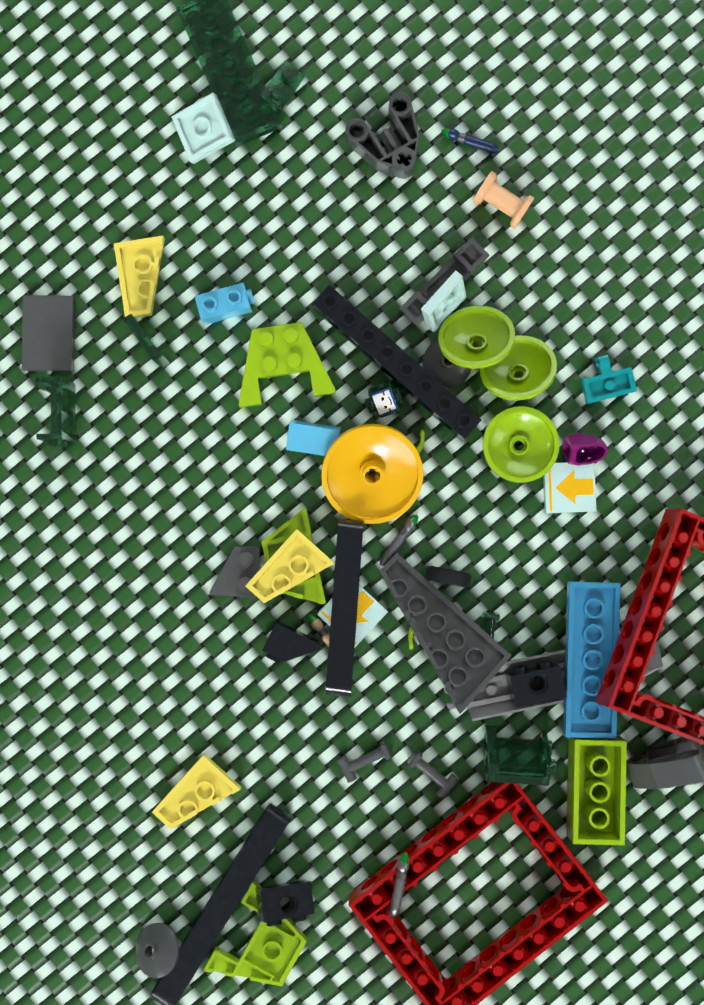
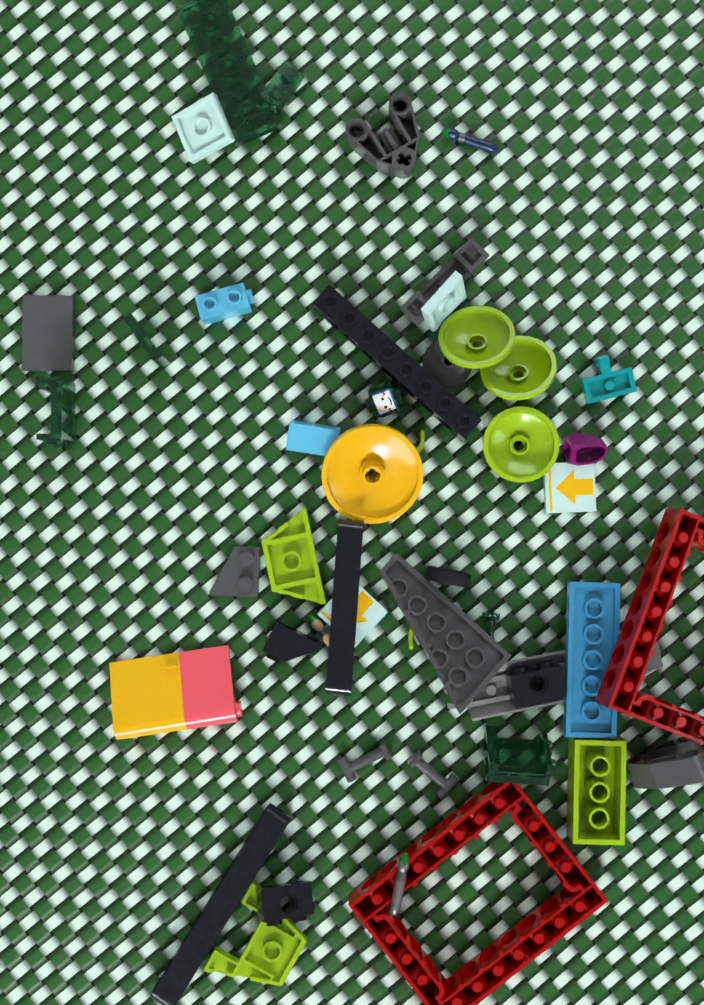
light yellow wing [114,236,165,319] -> none
dark grey dish [135,923,179,978] -> none
light yellow wing [152,753,241,829] -> none
lime wing [239,322,336,408] -> none
light yellow wing [246,529,335,603] -> none
flat silver piece [380,515,419,566] -> none
light nougat piece [473,171,534,229] -> none
none -> door [109,645,243,740]

